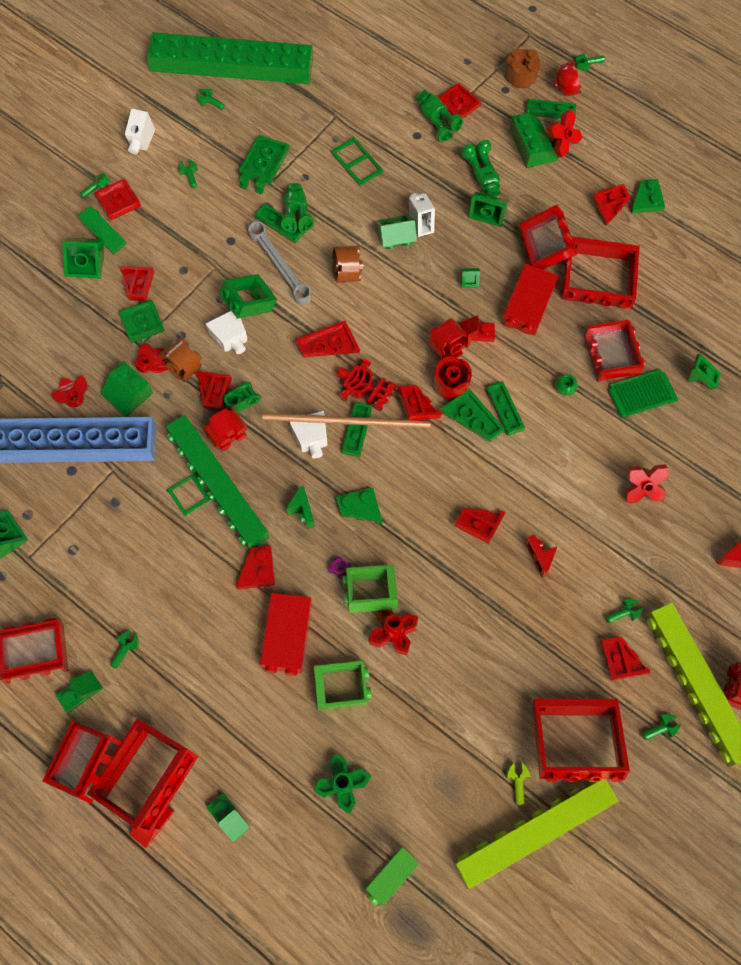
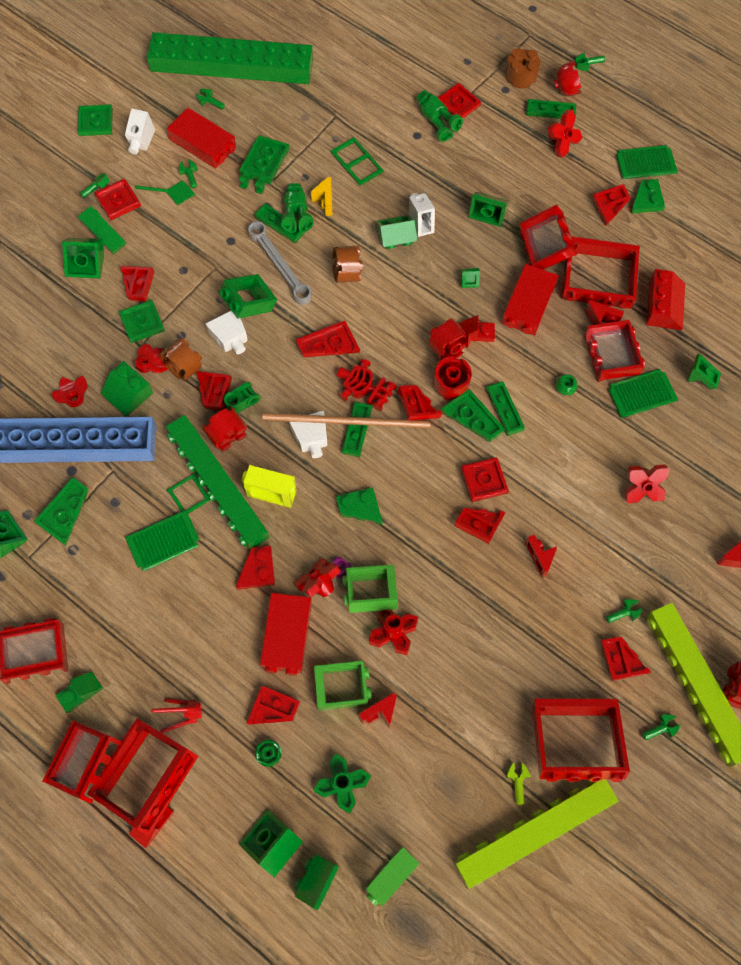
green bar [110,631,139,669] -> none
slope [206,793,250,842] -> none
green slope [286,486,315,529] -> none
green piece [460,140,501,197] -> none
green slope [510,113,558,168] -> none
none -> green wing [34,477,89,546]
none -> green tile [78,104,113,136]
none -> green window [125,510,200,572]
none -> green piece [135,180,195,206]
none -> red plant [151,698,202,733]
none -> red brick [166,107,236,169]
none -> green slope [239,809,303,878]
none -> neon yellow window [242,465,297,508]
none -> red wing [246,686,301,725]
none -> green plate [255,739,281,767]
none -> red plant [293,558,341,597]
none -> green slope [293,854,339,911]
none -> yellow slope [311,177,332,216]
none -> red slope [359,692,397,728]
none -> red plate [461,457,509,502]
none -> red slope [585,300,624,325]
none -> green window [616,145,678,179]
none -> red slope [646,269,685,330]

